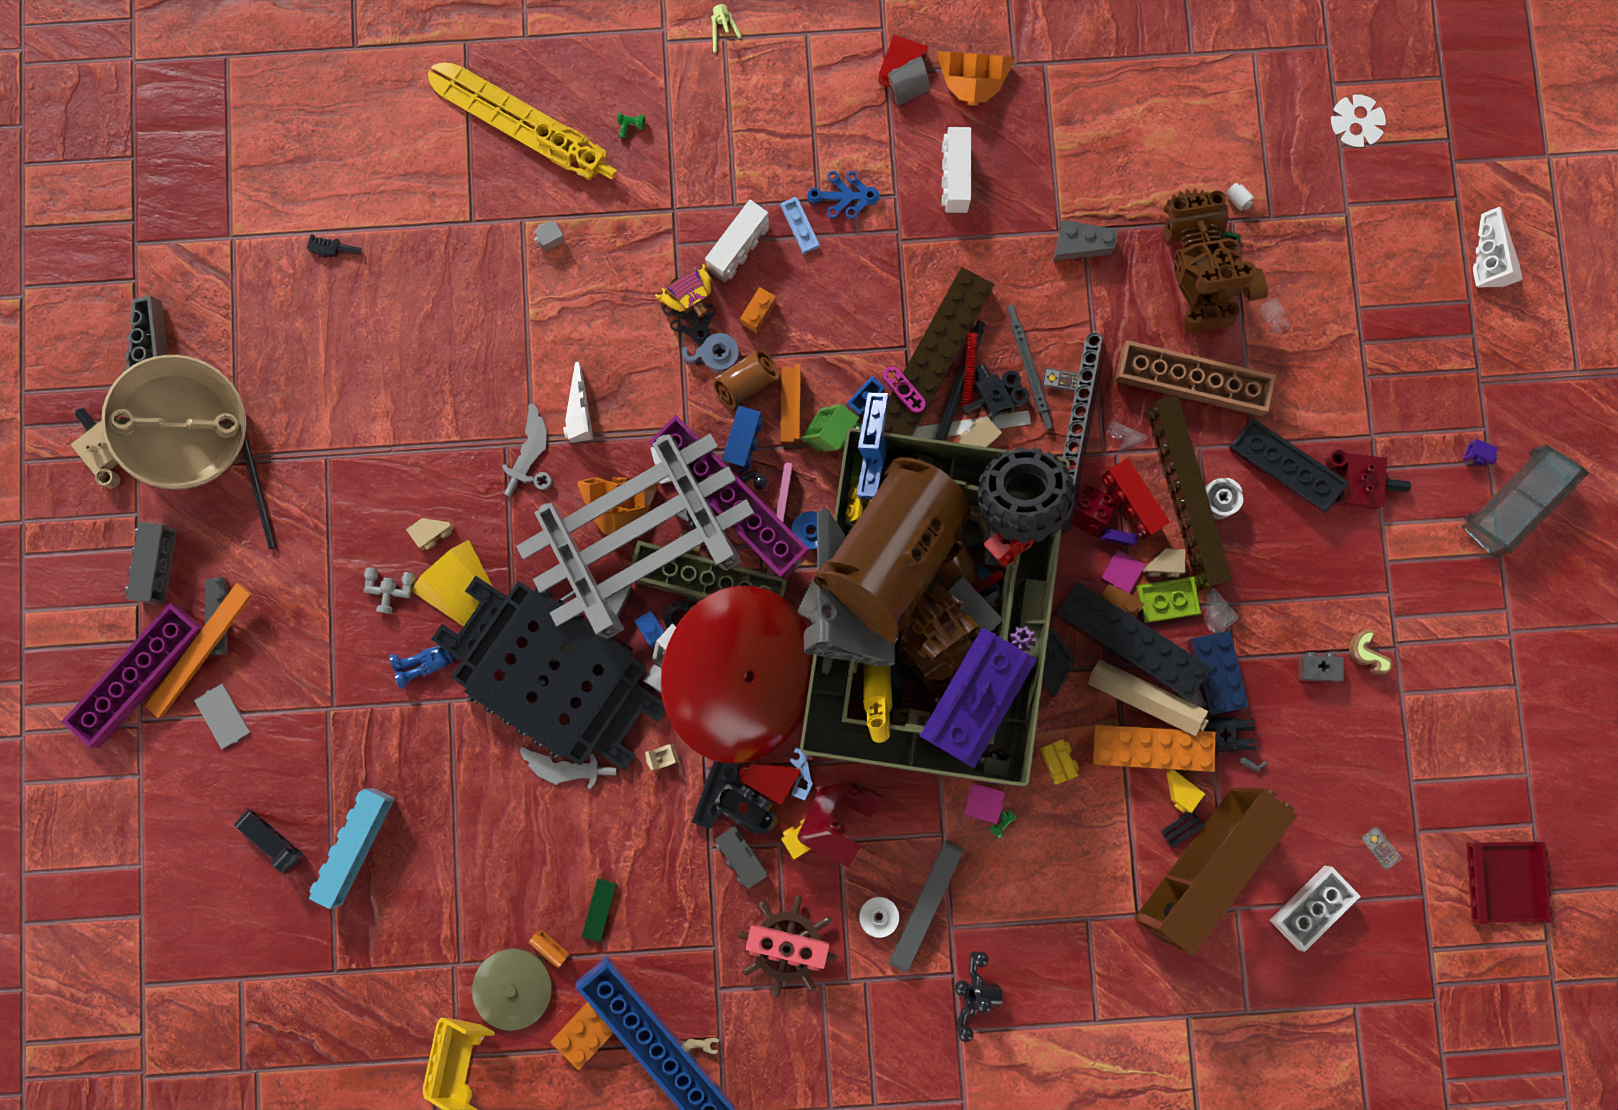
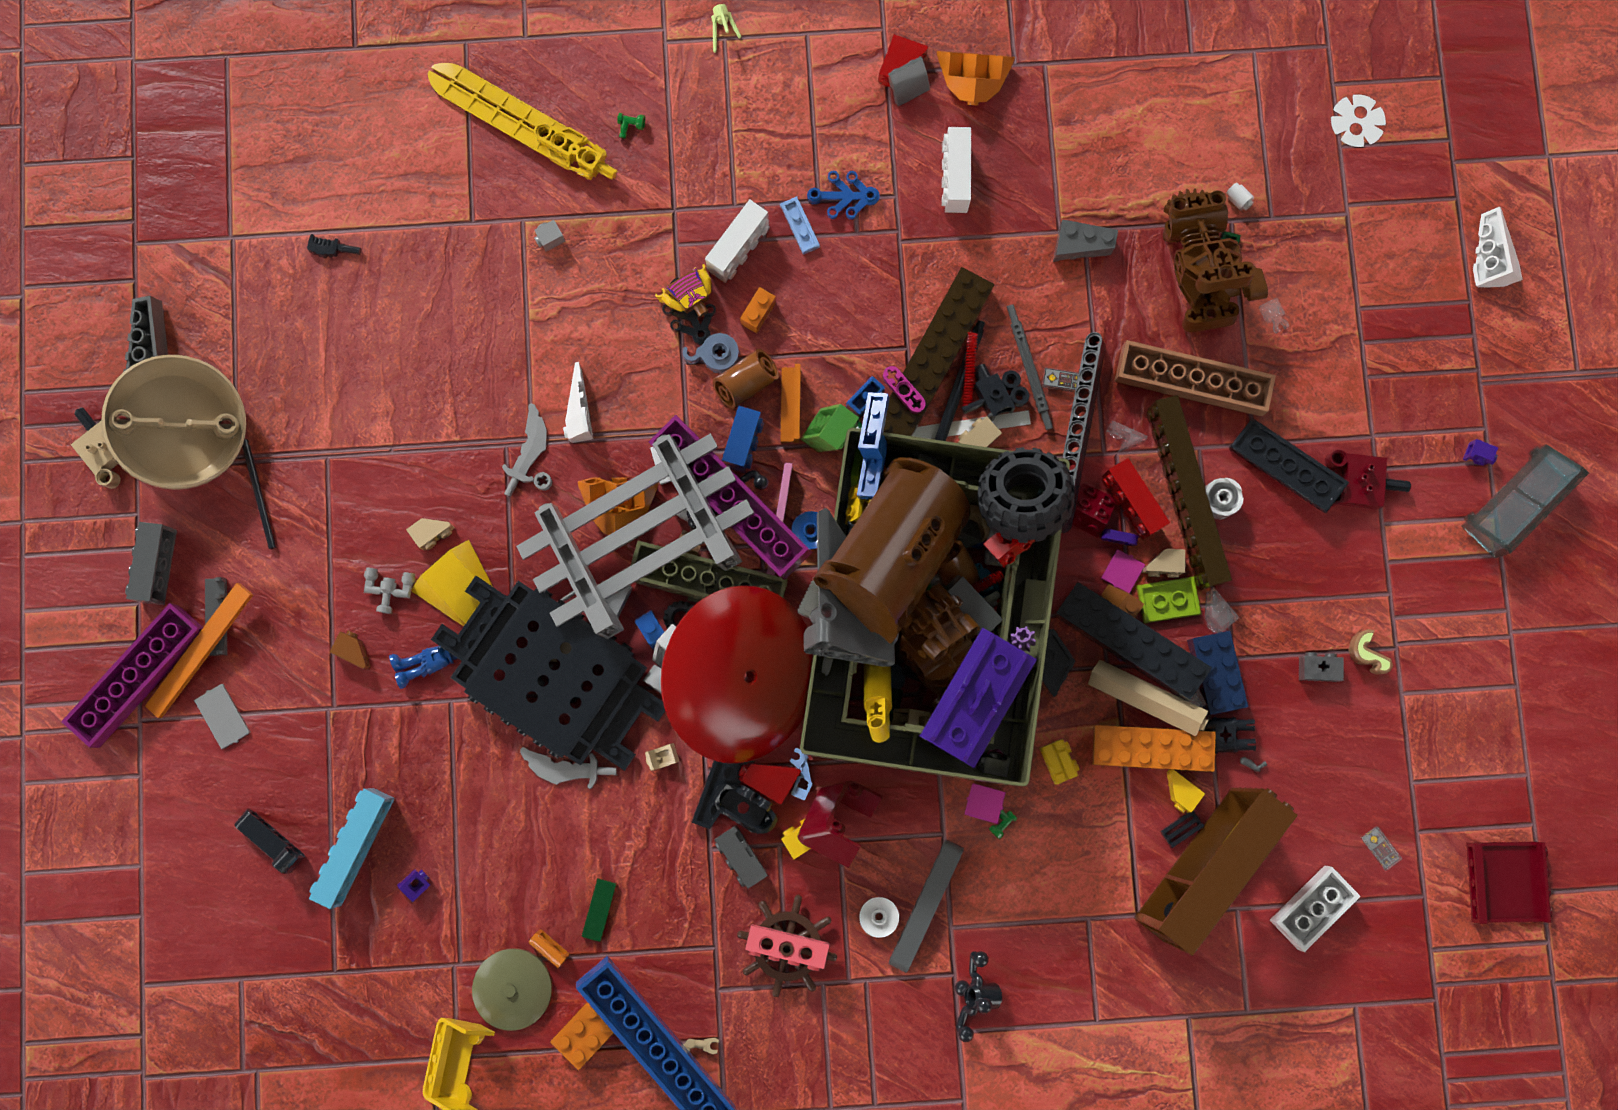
none -> dark orange slope [330,630,371,670]
none -> dark purple brick [397,869,430,902]

